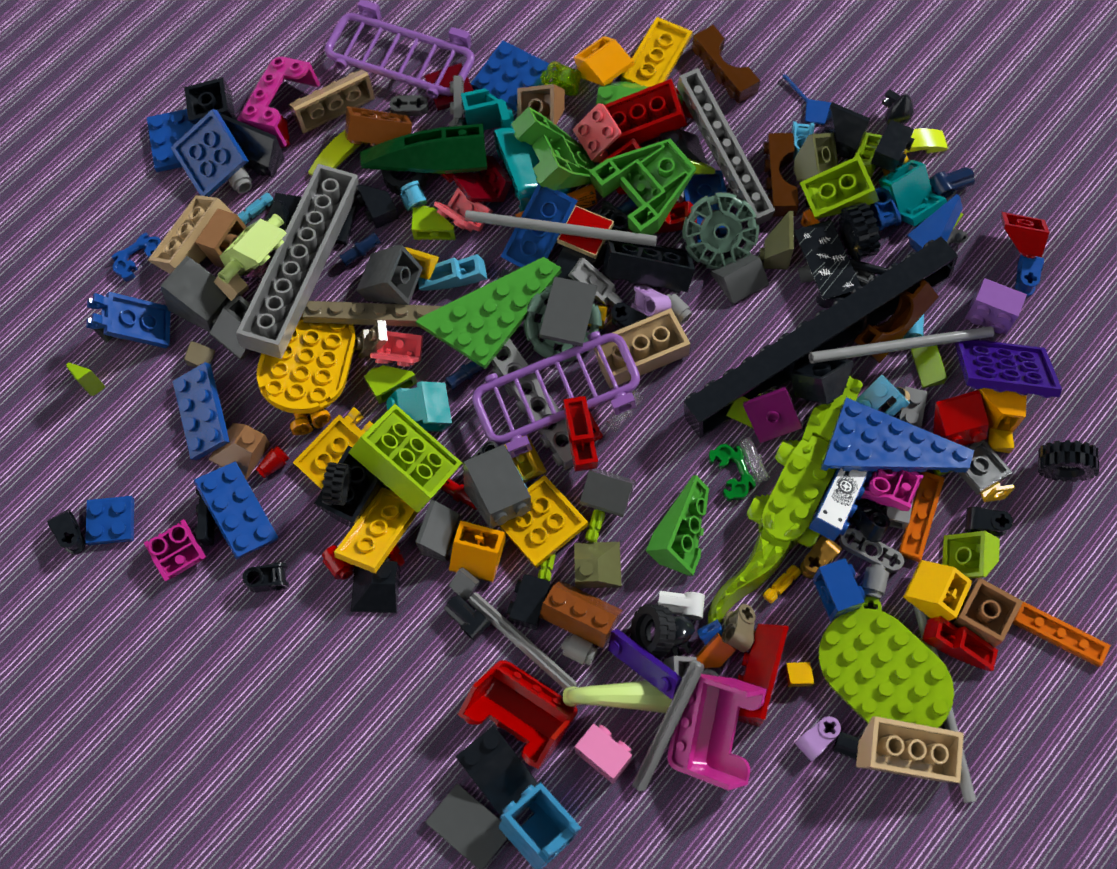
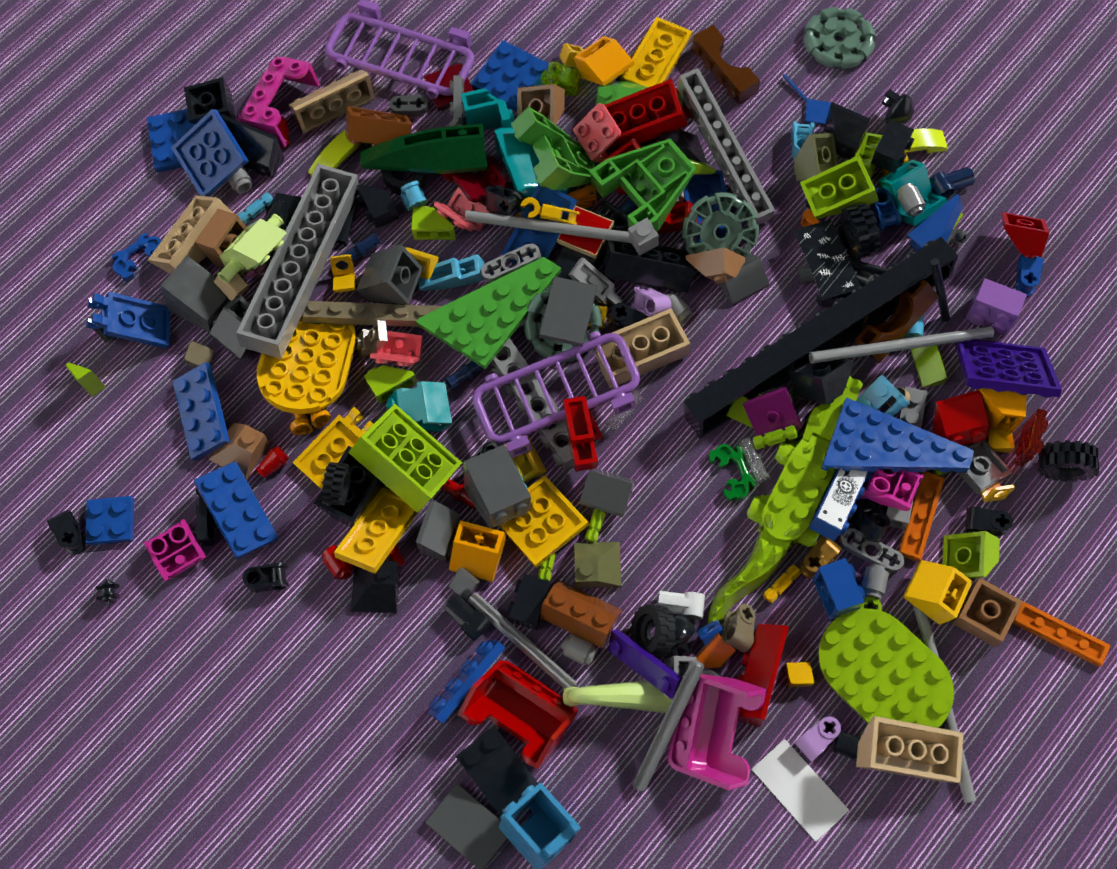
bright pink brick [575,723,632,784] -> none
bright green wedge [646,475,709,576] -> none
olive slope [759,211,794,270] -> none
reddish brown arch [763,133,799,217] -> none
red slope [922,616,998,672] -> none
none -> black wheel [95,578,120,606]
none -> yellow bracket [330,254,355,293]
none -> blue plate [427,640,506,723]
none -> light grey beam [481,244,541,283]
none -> black piece [485,185,525,216]
none -> yellow piece [520,197,580,225]
none -> yellow slope [559,43,583,68]
none -> light grey brick [628,218,658,256]
none -> medium nougat slope [686,247,745,283]
none -> white sticker [752,739,849,841]
none -> lime axle [753,425,798,449]
none -> sand green plate [803,7,876,69]
none -> light grey brick [897,183,926,217]
none -> black bar [930,258,950,322]
none -> clear red plate [1014,408,1048,467]

